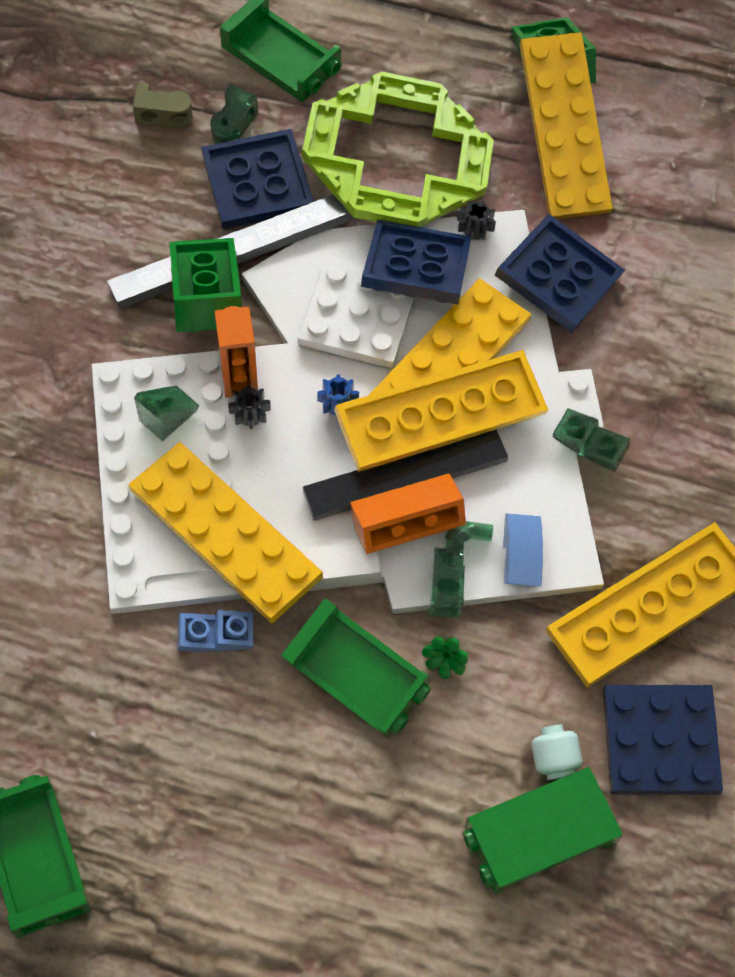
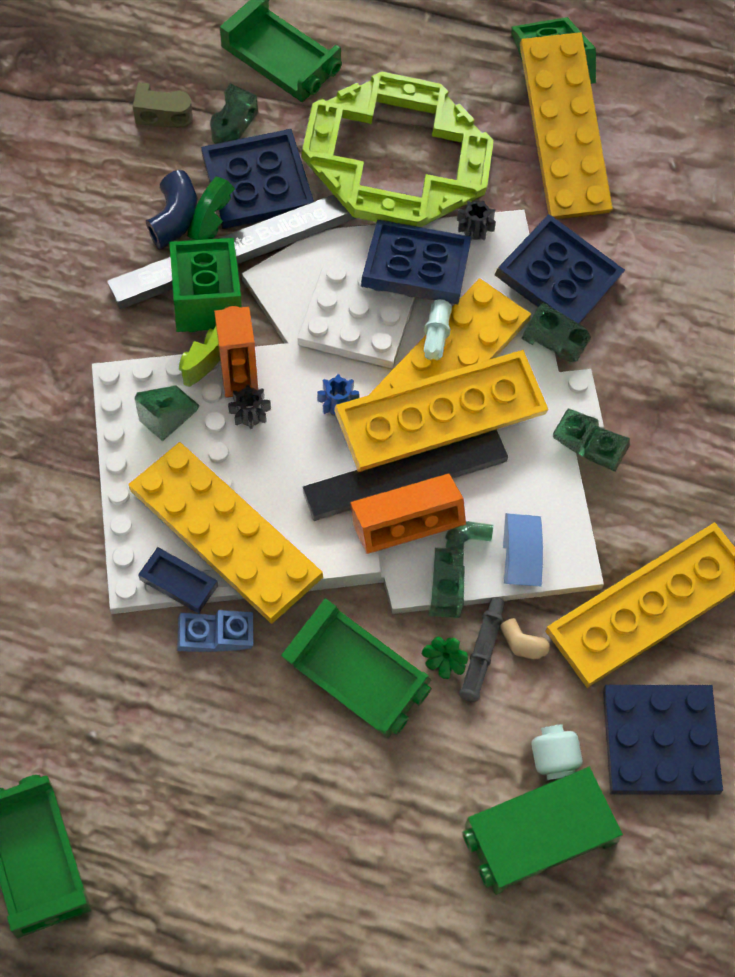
none -> dark blue tile [138,547,218,614]
none -> dark blue cylinder [146,170,198,249]
none -> lime slope [179,326,220,387]
none -> green slope [187,176,235,240]
none -> light aqua axle [424,299,452,360]
none -> dark grey piece [459,598,505,702]
none -> tan arm [500,618,550,659]
none -> clear green leg [521,301,591,362]

